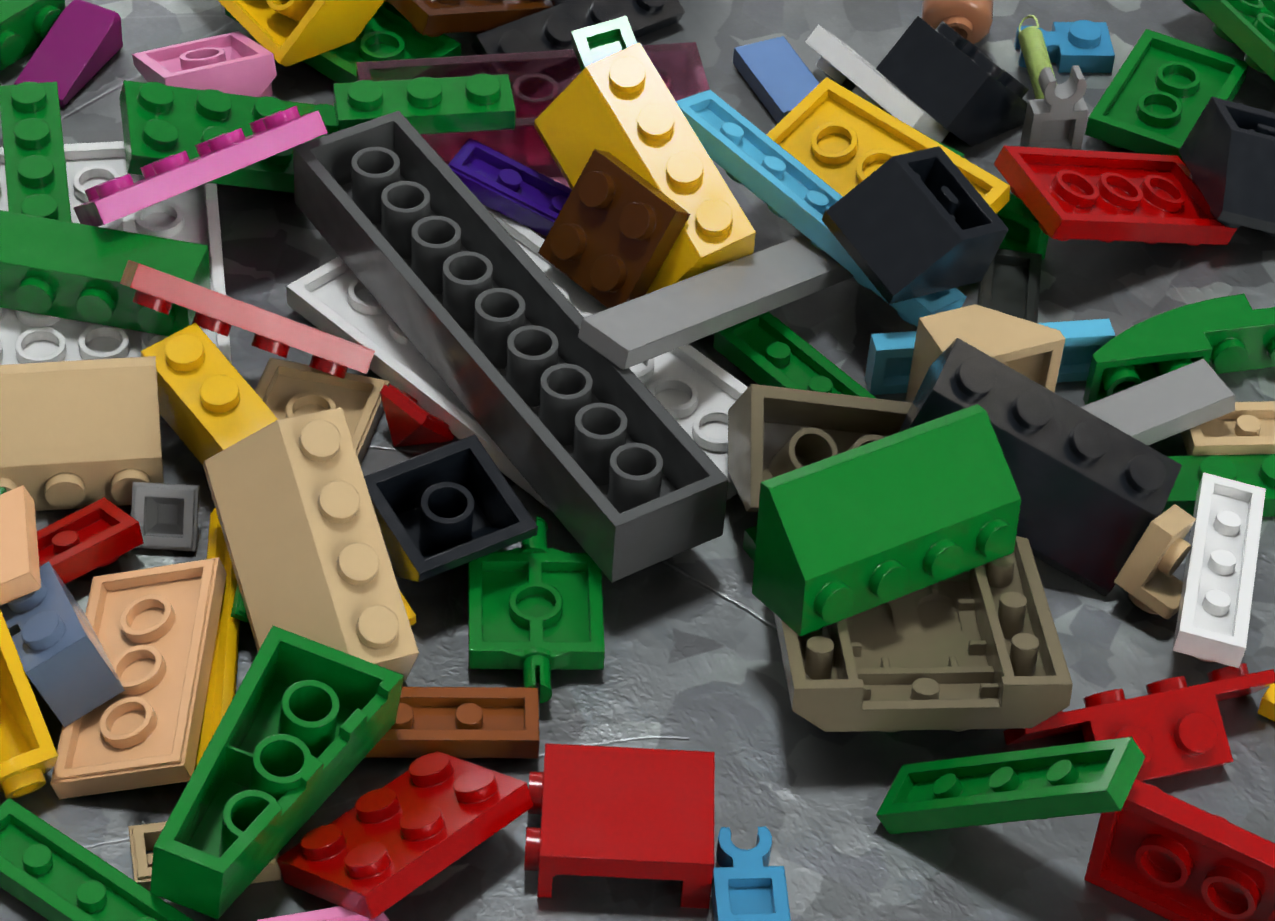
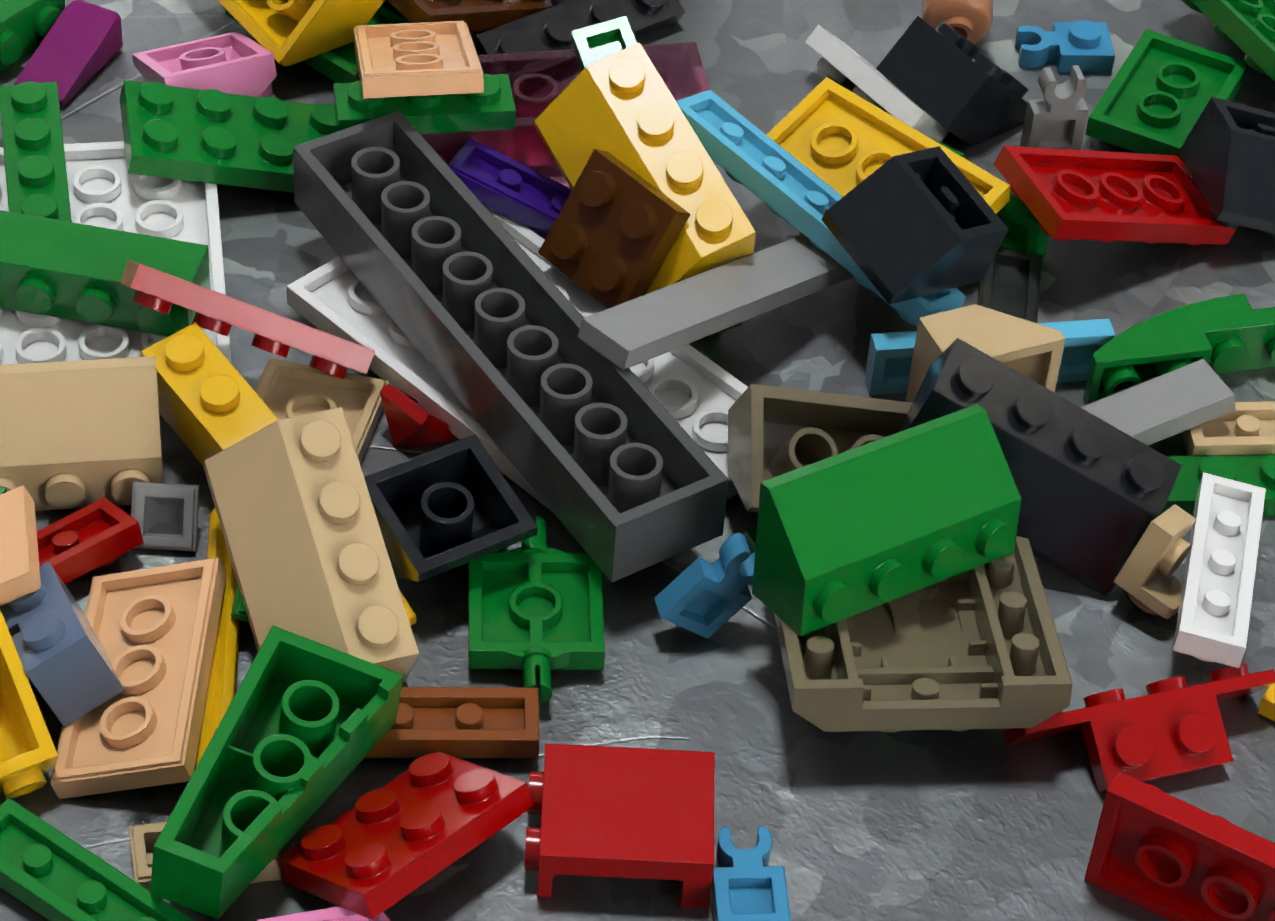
plate [74,106,328,227] -> none
green plate [713,311,876,398] -> none
medium blue tile [733,36,819,123] -> none
green plate [876,737,1145,835] -> none
yellowish green piece [1018,15,1057,99] -> none
none -> light nougat tile [353,20,484,99]
none -> dark azure plate [654,532,755,639]

